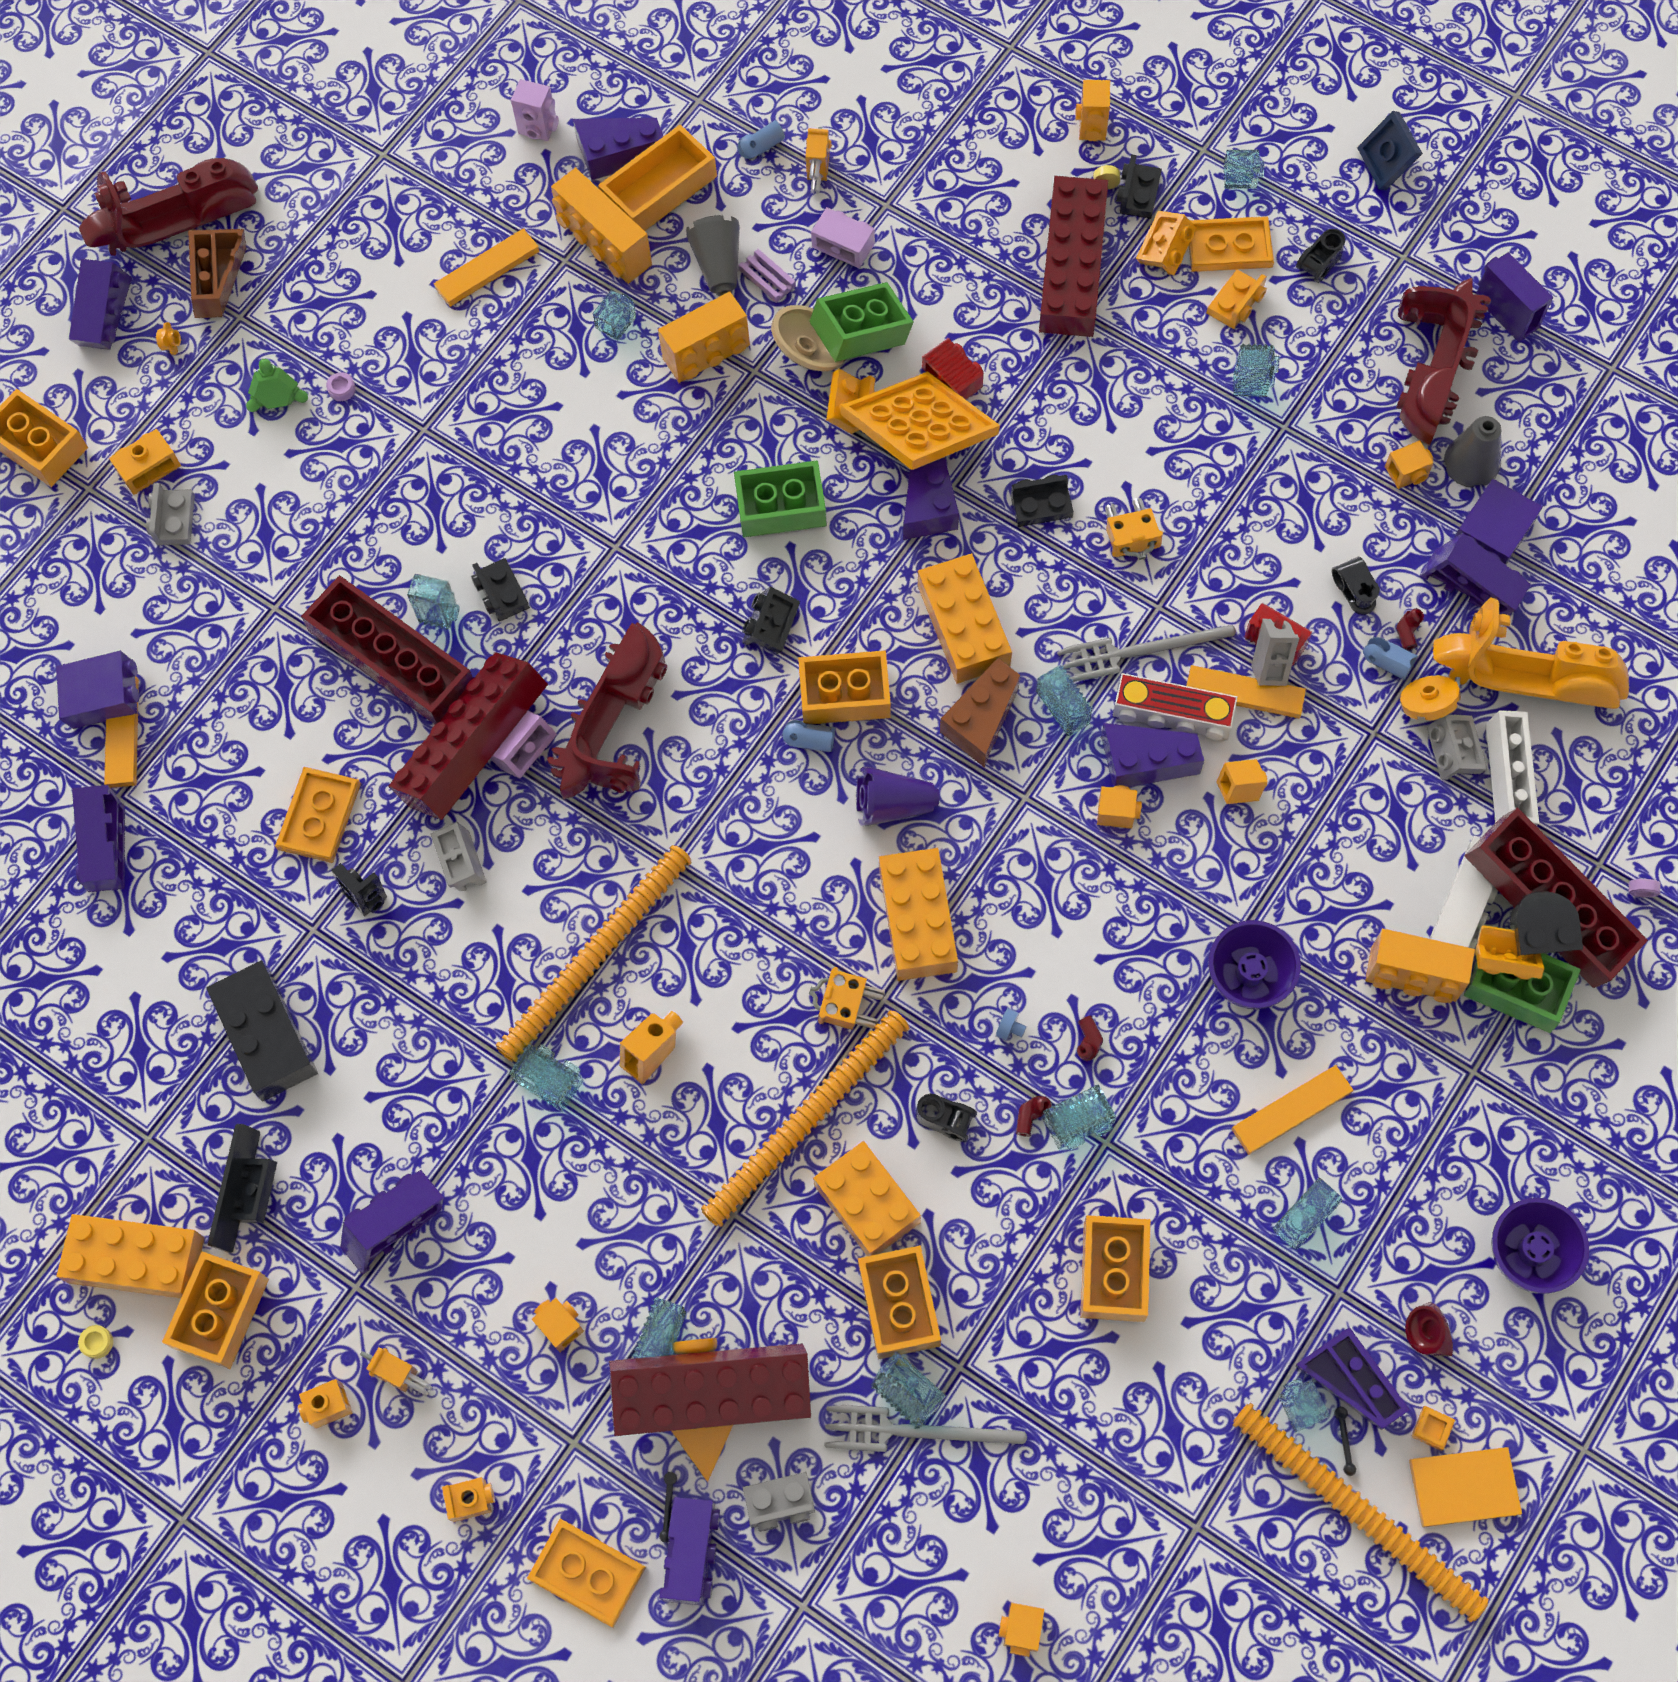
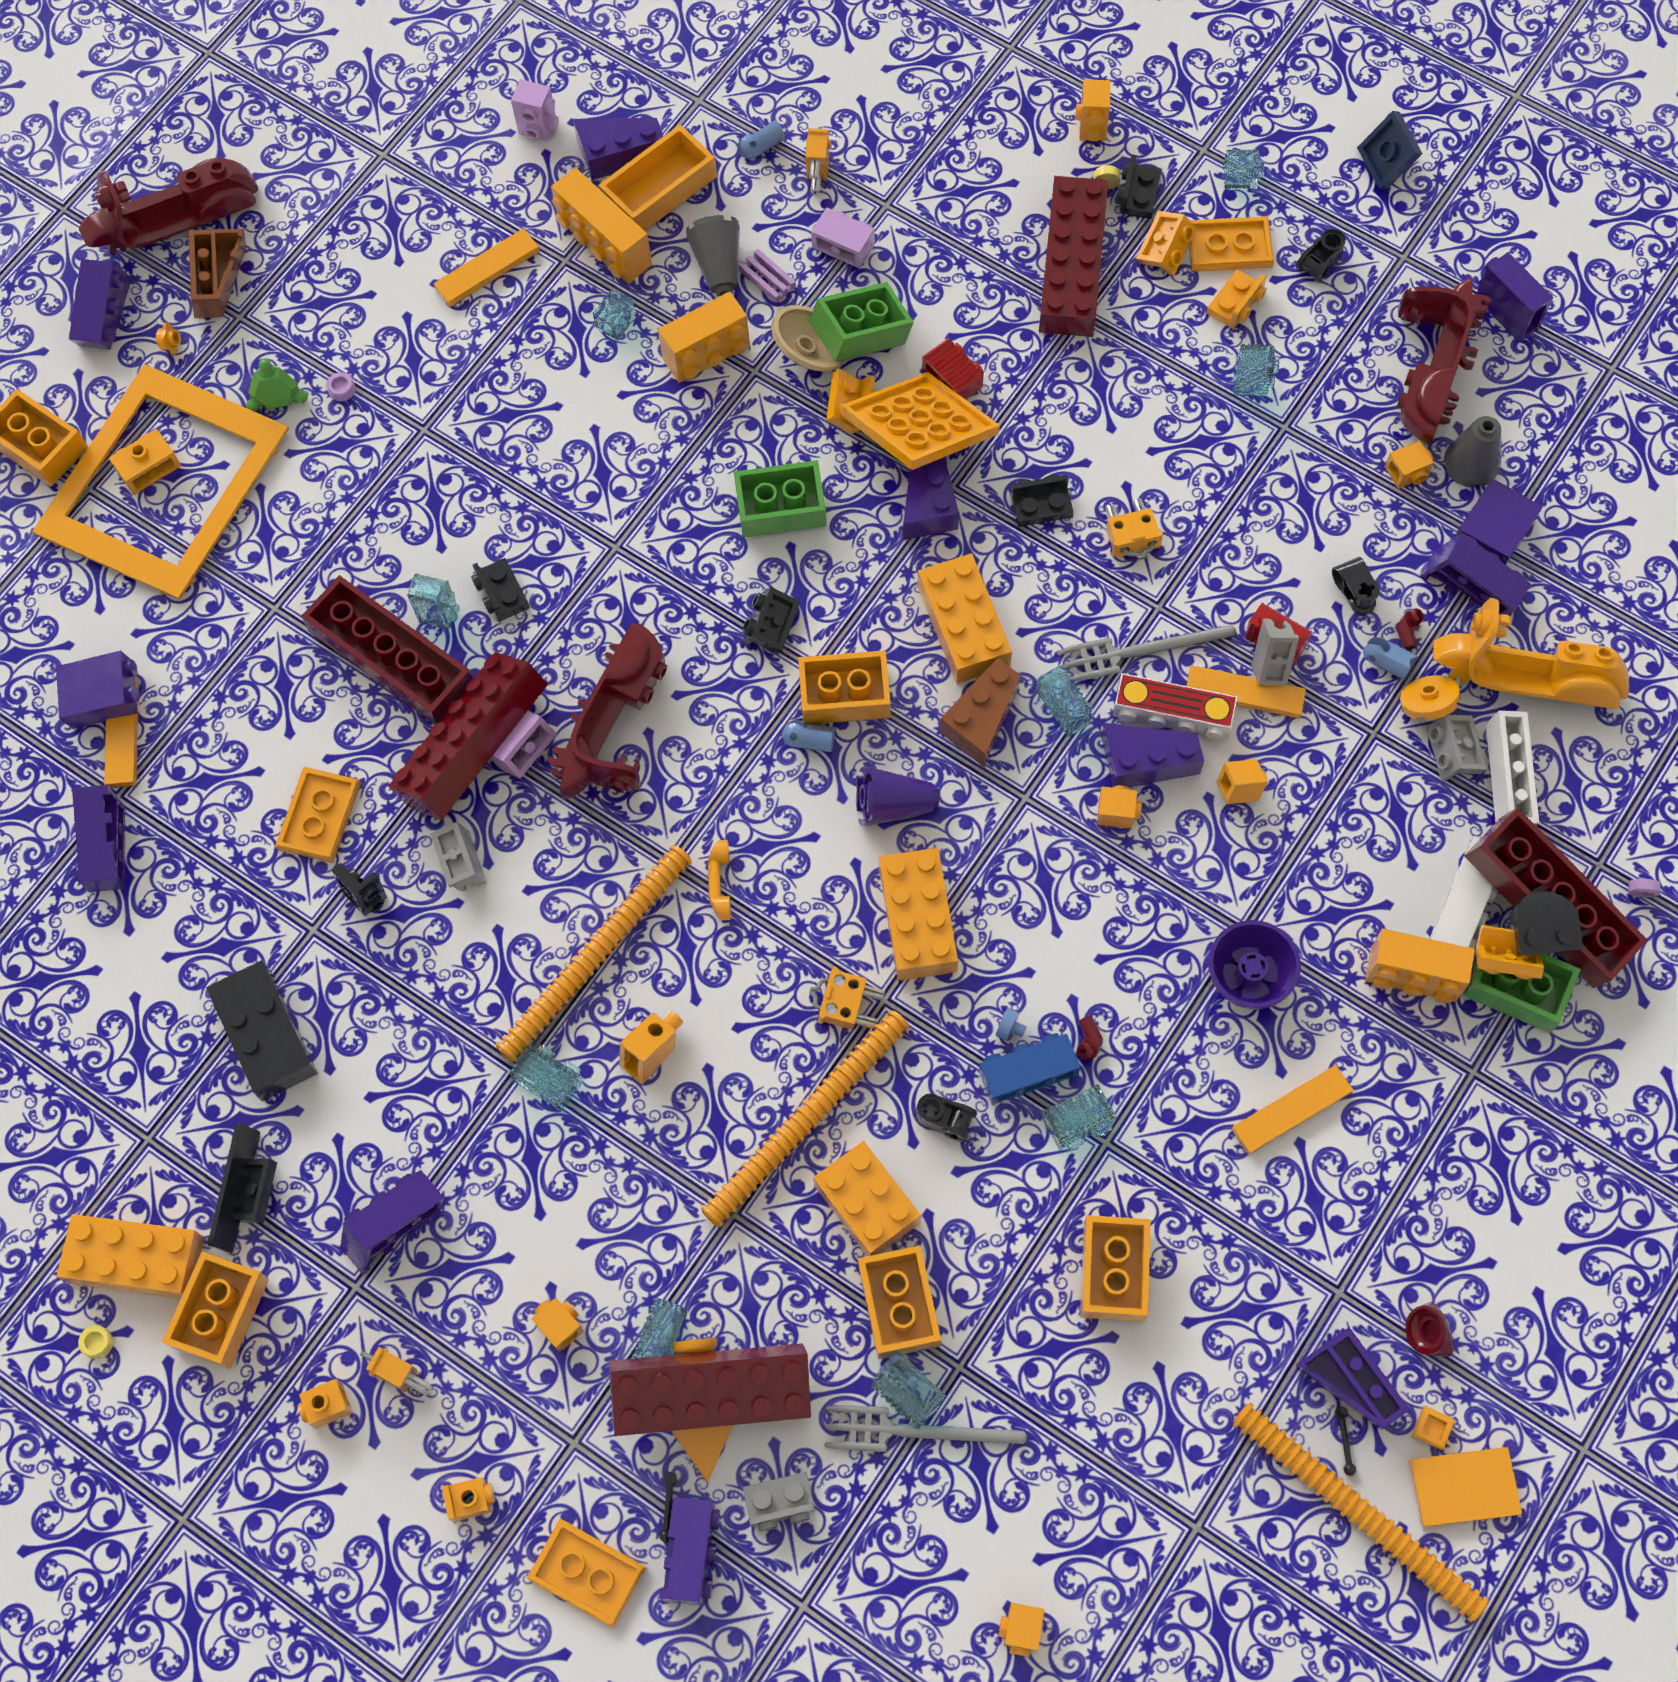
light grey bracket [146,483,195,545] -> none
dark red arm [1016,1096,1052,1137] -> none
clear light blue brick [1273,1178,1342,1249] -> none
clear light blue brick [1278,1378,1330,1433] -> none
dark purple piece [1491,1198,1589,1294] -> none
none -> light orange door [32,364,289,600]
none -> light orange bar [708,840,731,921]
none -> blue brick [979,1033,1080,1105]

